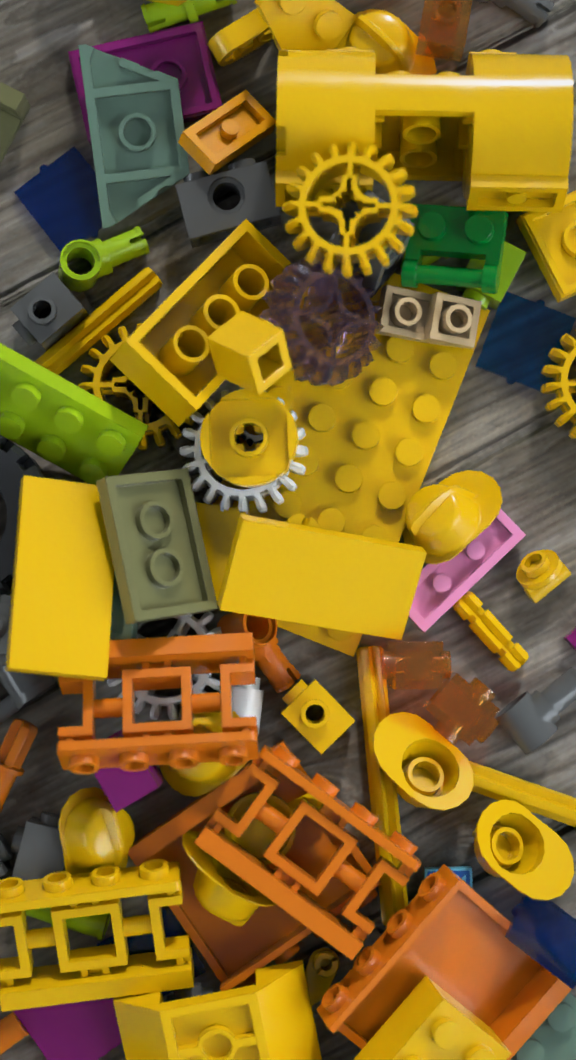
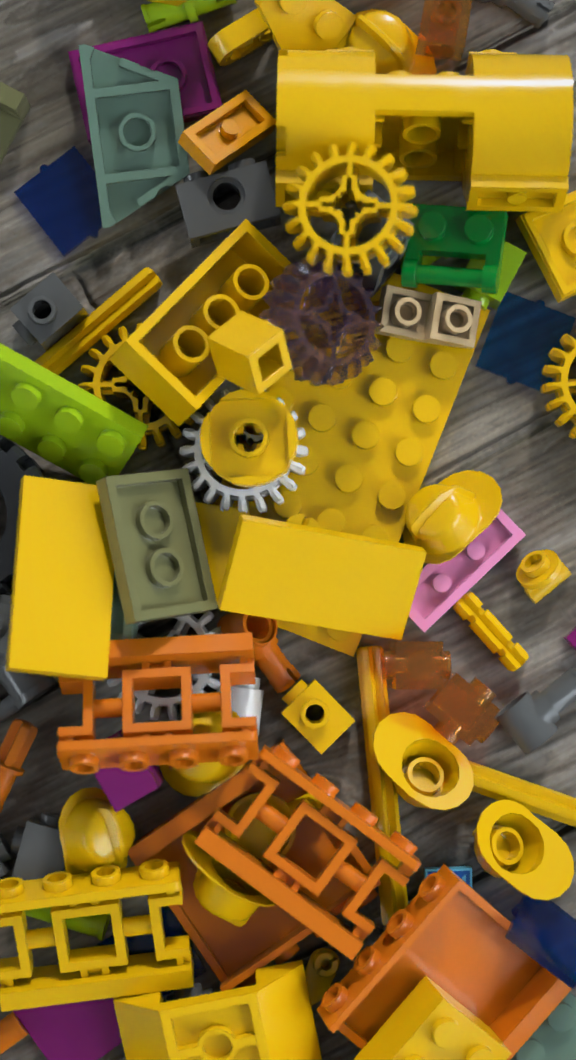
lime pin [58,226,150,292] -> none

